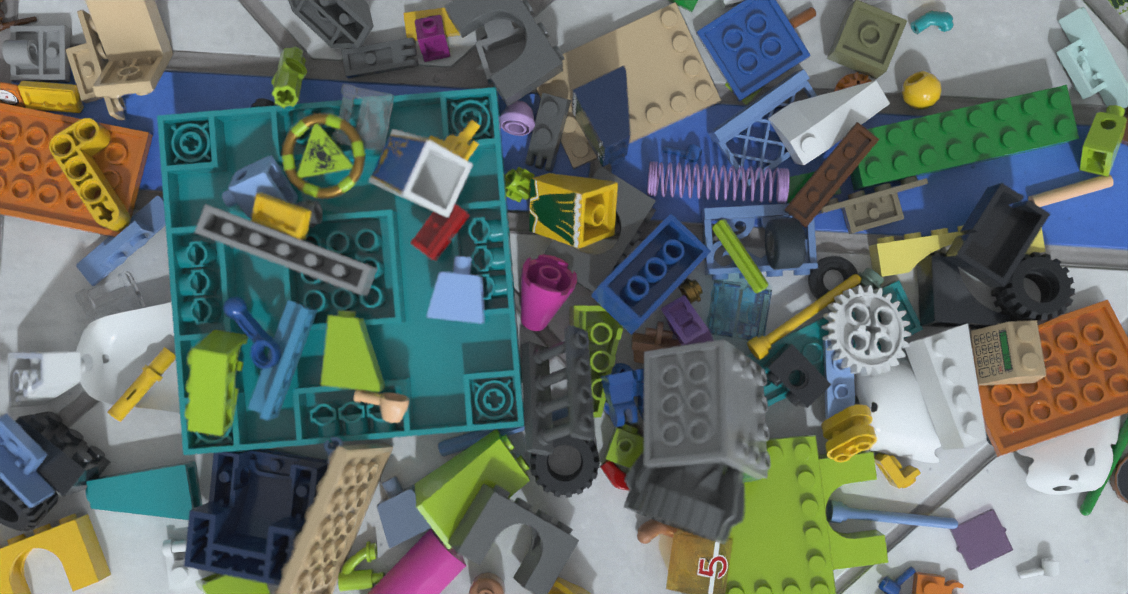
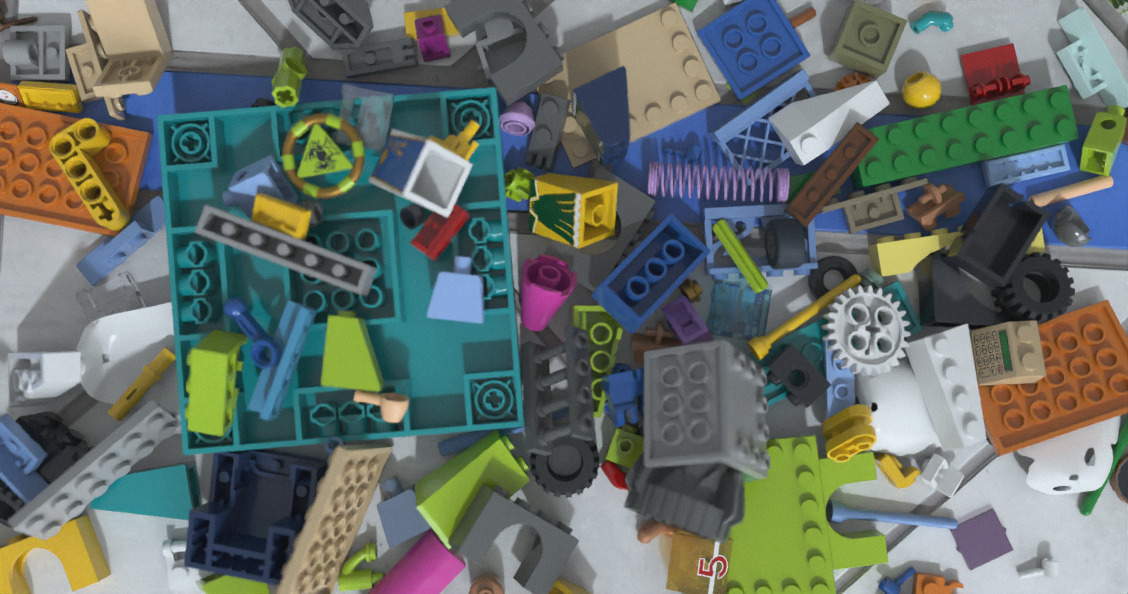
none -> light grey plate [8,399,181,540]
none -> black hinge [400,204,425,229]
none -> nougat hips [906,182,966,231]
none -> white bracket [920,453,964,497]
none -> red hinge [960,43,1031,106]
none -> light blue plate [981,143,1071,188]
none -> dark grey hair [1052,204,1092,247]

